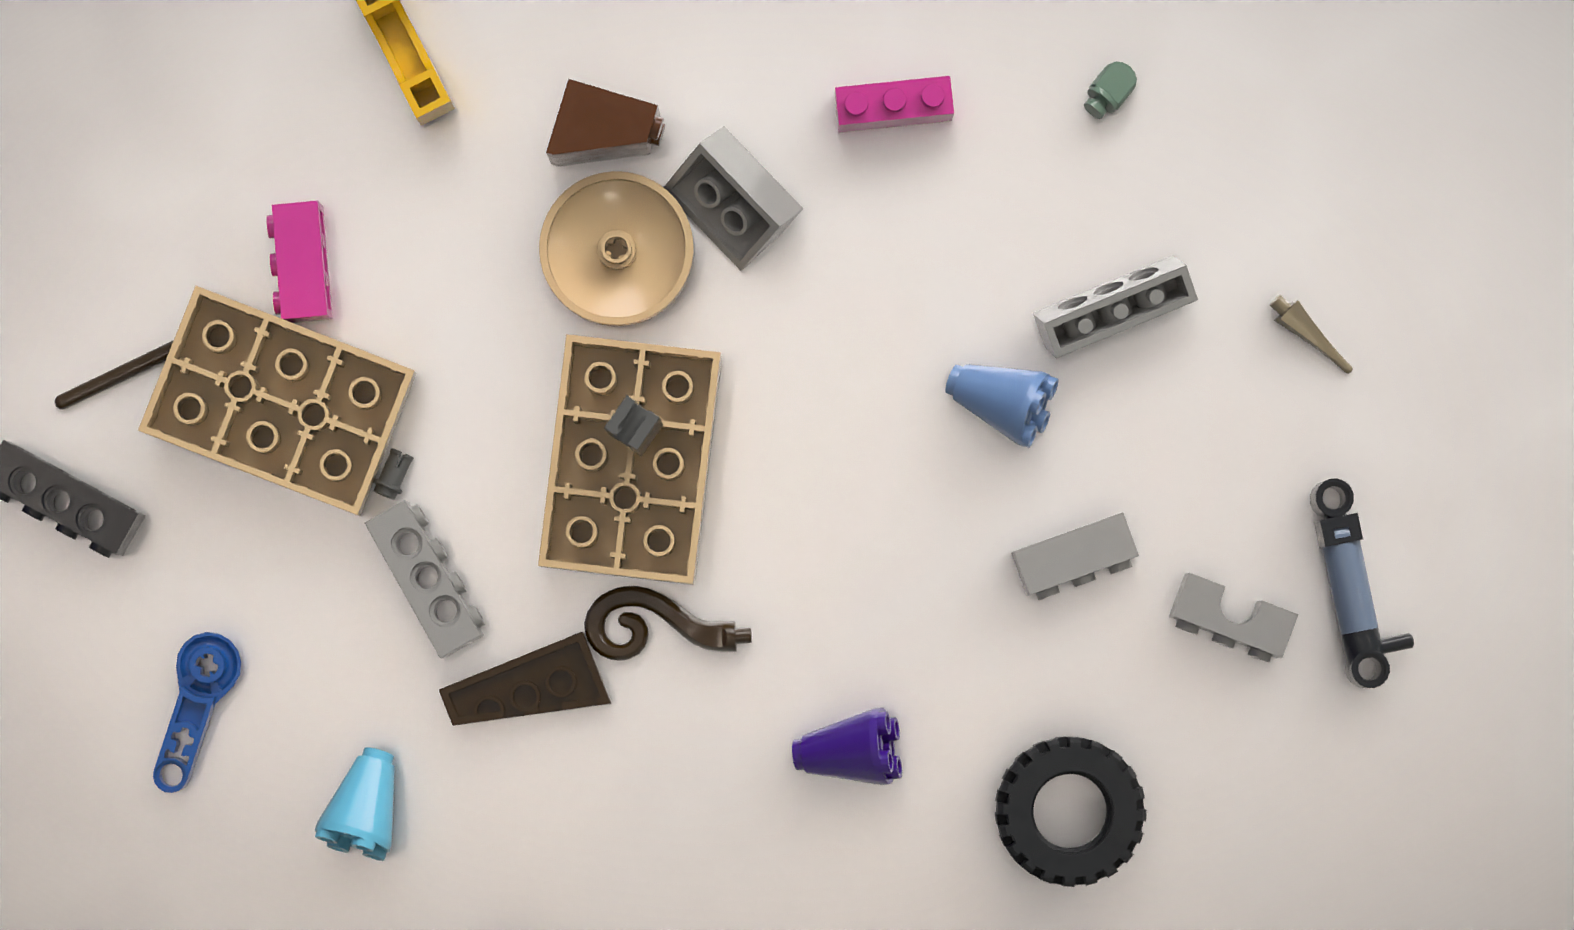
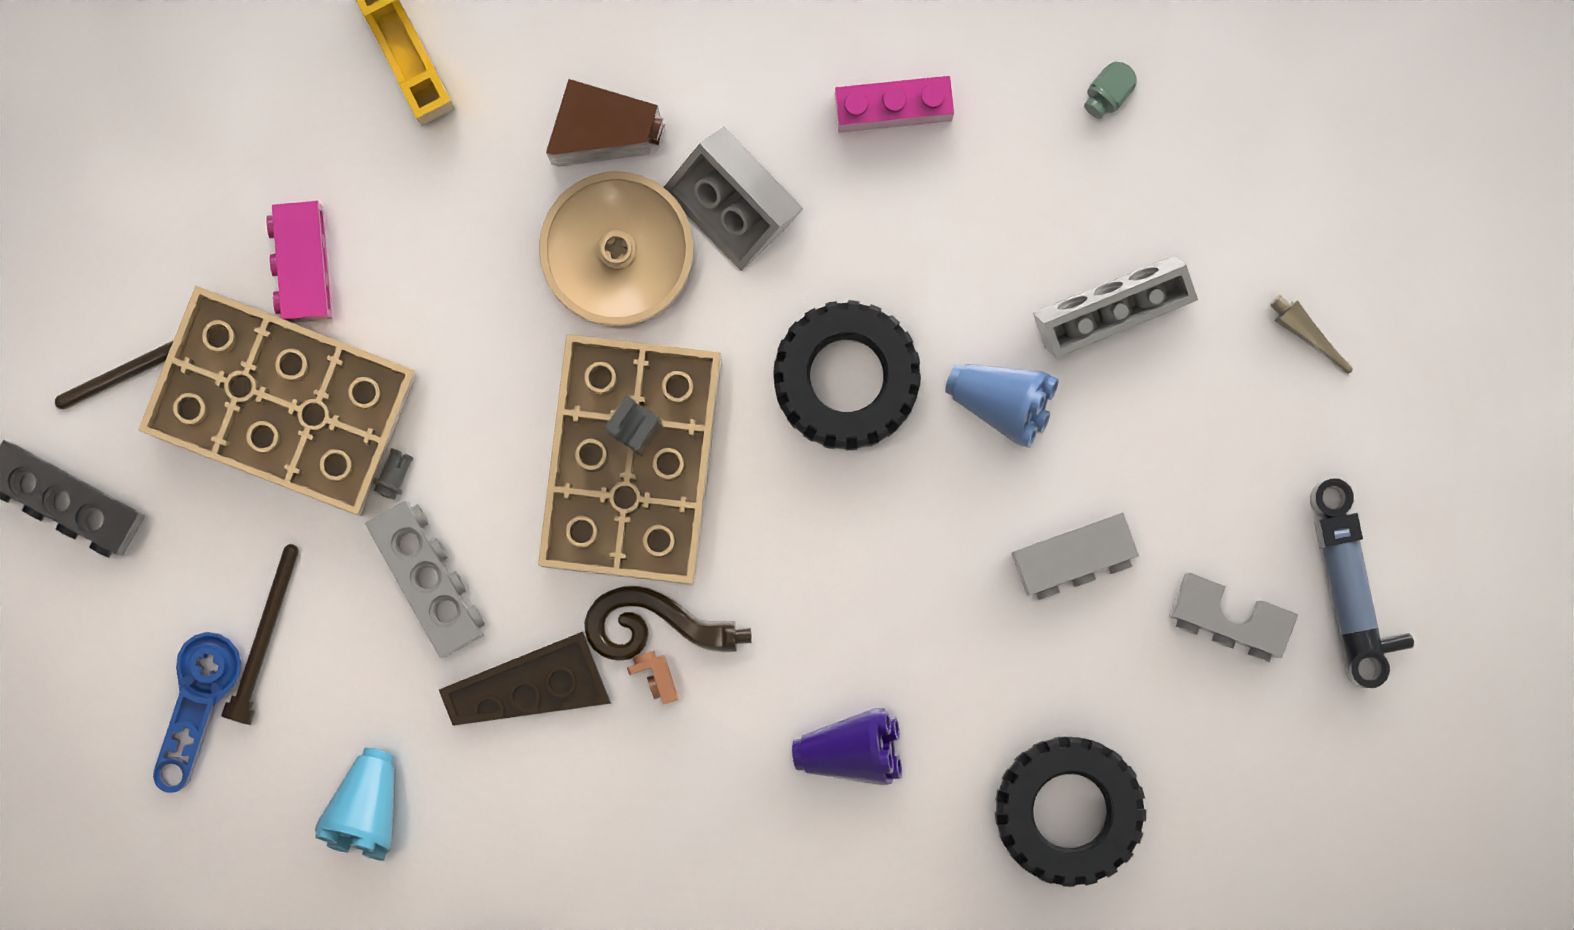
none -> dark brown piece [221,544,299,726]
none -> nougat bracket [627,651,679,705]
none -> black tyre [773,300,921,451]

